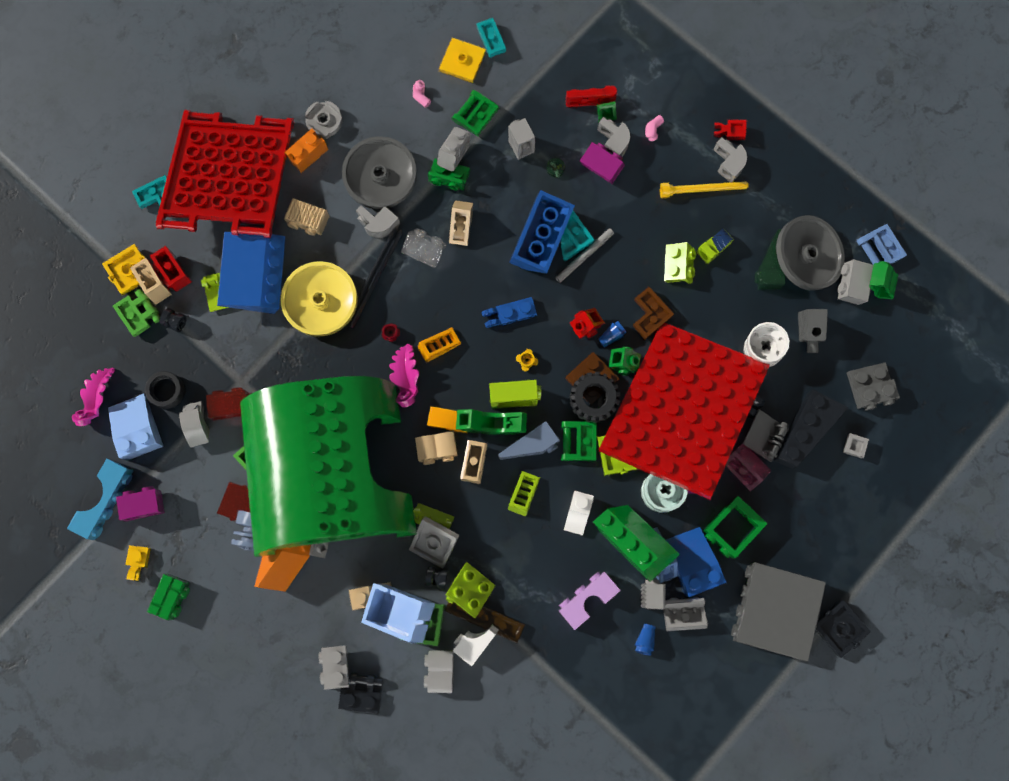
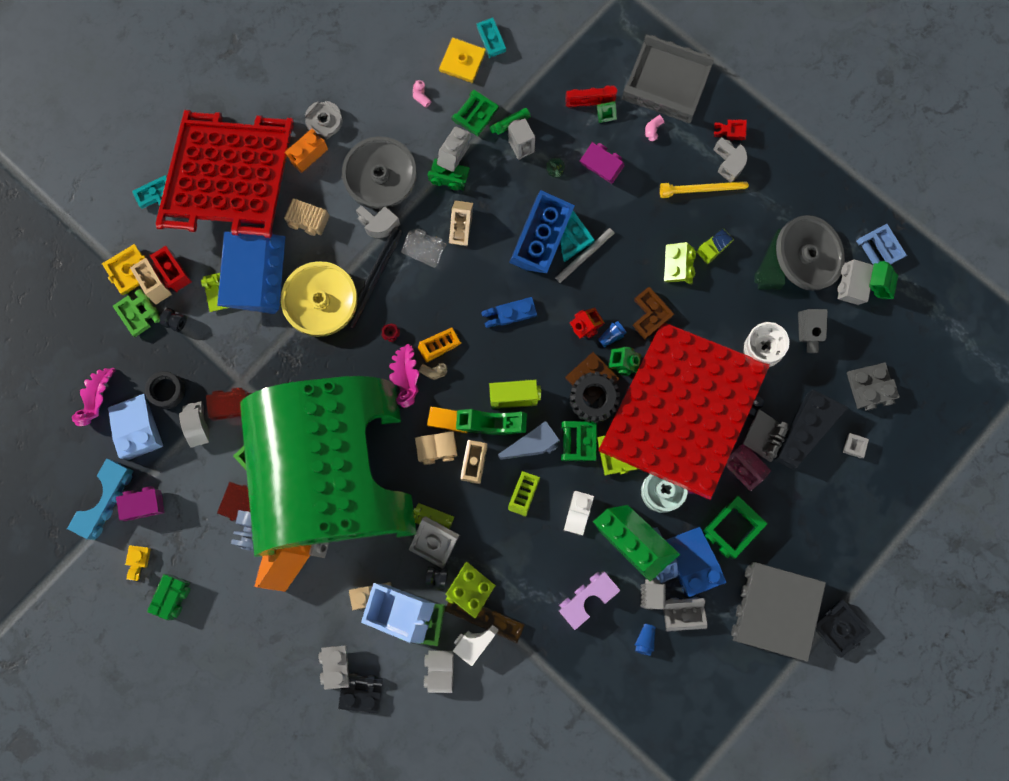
yellow plate [516,349,538,371] -> none
light grey brick [598,117,630,157] -> none
none -> dark tan arm [419,363,448,380]
none -> green plate [489,107,531,135]
none -> dark grey panel [622,34,715,124]

